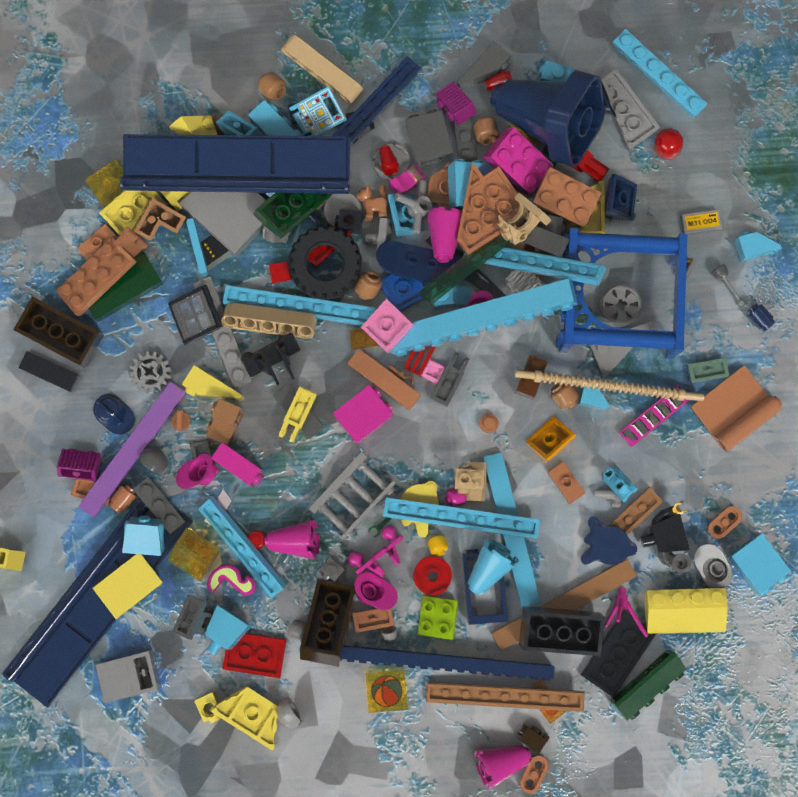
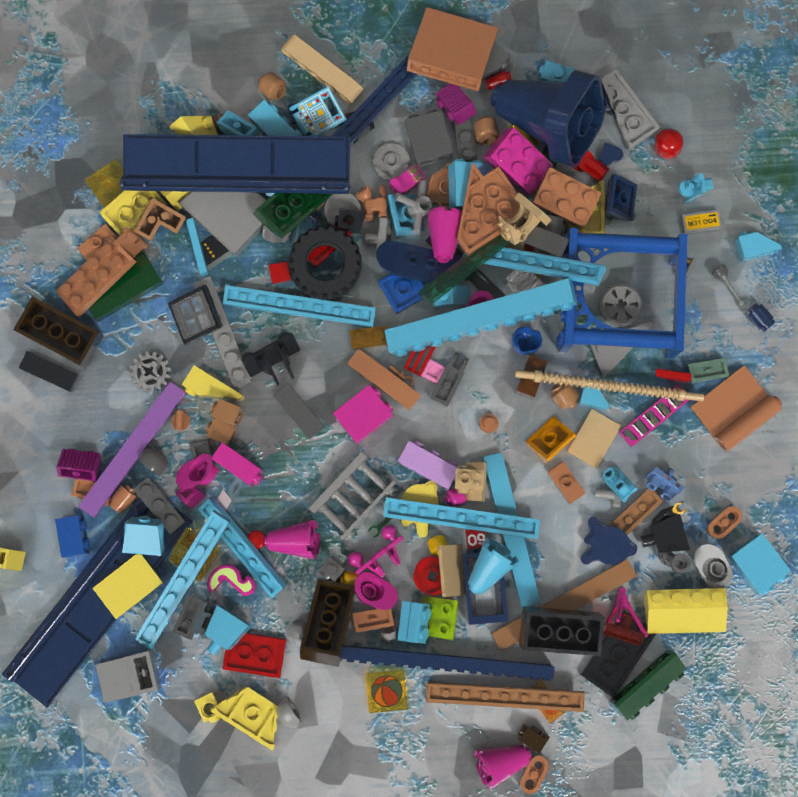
dark blue piece [93,394,135,435] -> none
tan beam [221,303,317,339] -> none
light yellow hinge [279,386,317,443] -> none
medium nougat head [355,271,382,300] -> none
bright pink tile [361,299,414,353] -> none
red cone [379,145,399,175] -> none
medium azure plate [612,29,707,119] -> none
none -> blue brick [55,515,90,558]
none -> medium azure plate [135,510,231,650]
none -> dark pink slope [176,486,205,509]
none -> yellow piece [339,571,359,586]
none -> lavender brick [398,440,459,490]
none -> medium azure brick [398,601,431,644]
none -> nougat panel [407,7,498,92]
none -> tan piece [438,544,466,597]
none -> red tile [465,530,486,550]
none -> blue hair [511,326,543,355]
none -> tan piece [567,409,621,469]
none -> dark blue tile [599,142,623,166]
none -> clear red tile [603,614,645,646]
none -> medium blue hips [645,467,684,502]
none -> red tile [655,368,692,383]
none -> medium azure hips [679,174,713,202]

